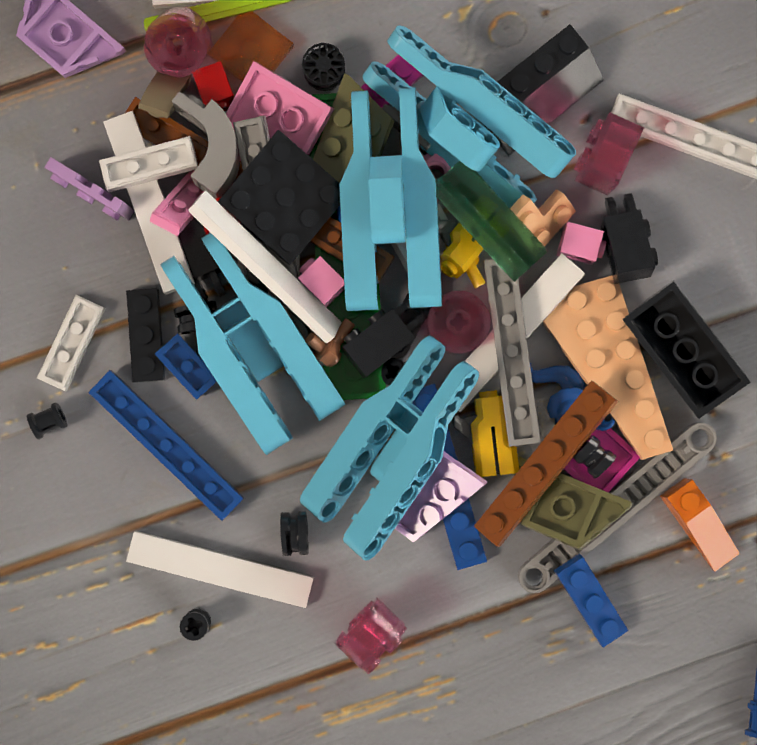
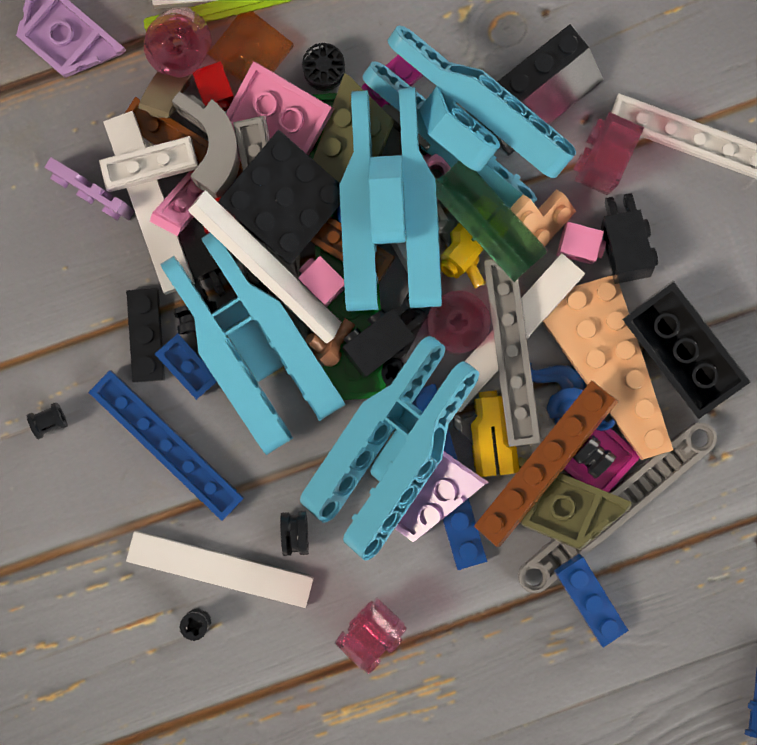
white tile [37,295,106,391] -> none
slope [660,478,740,571] -> none

